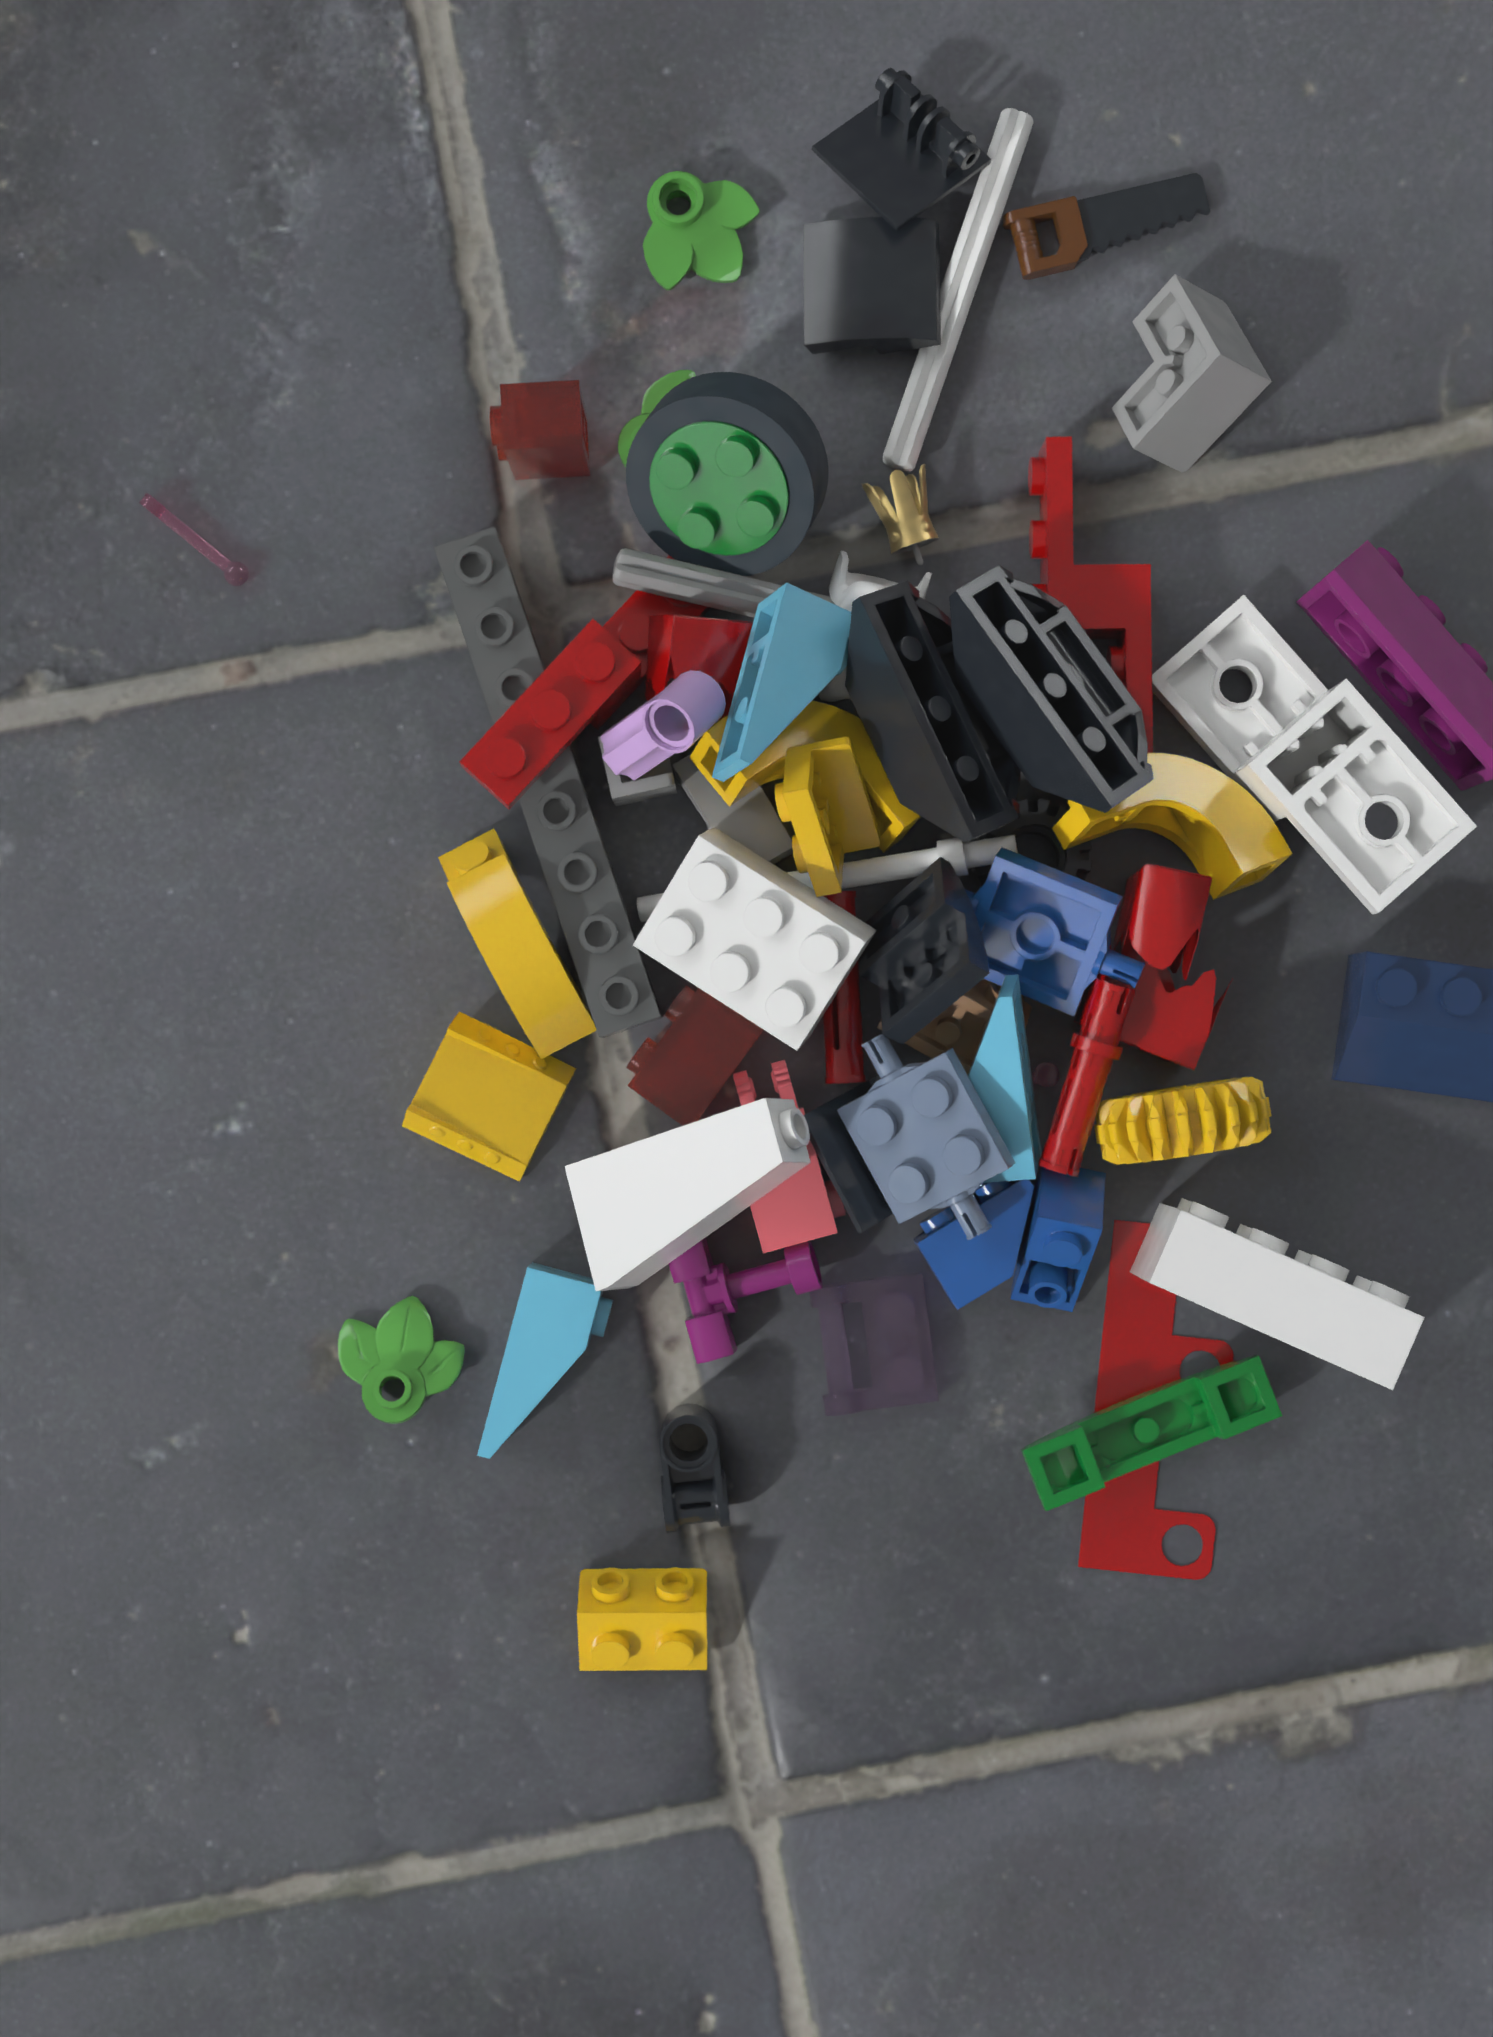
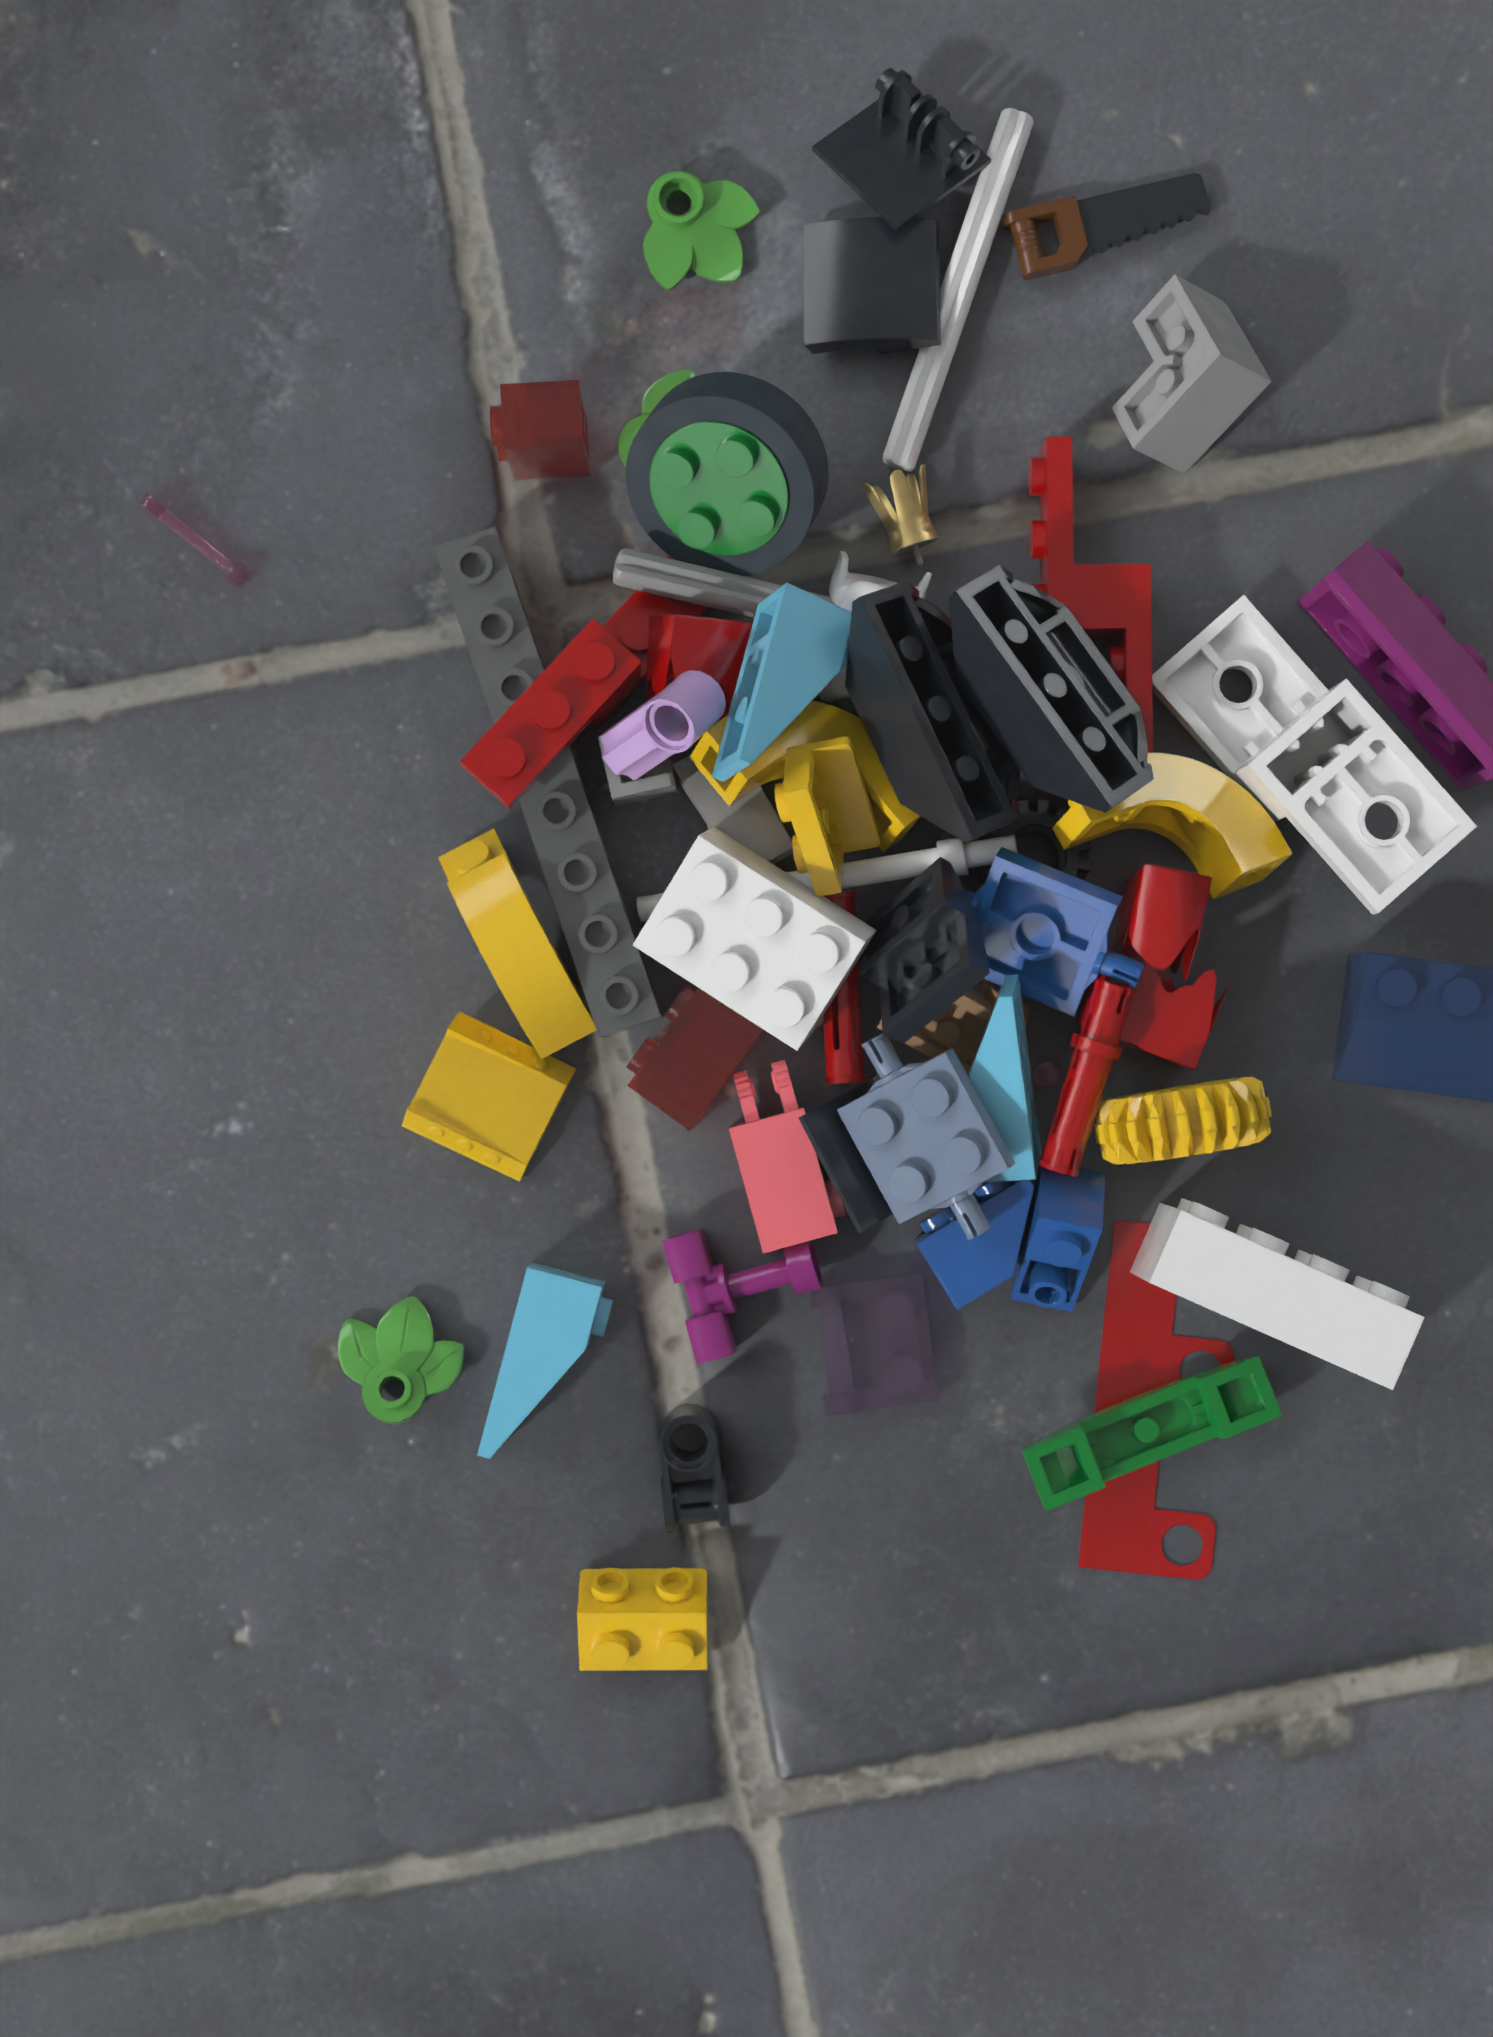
white slope [565,1098,811,1291] -> none

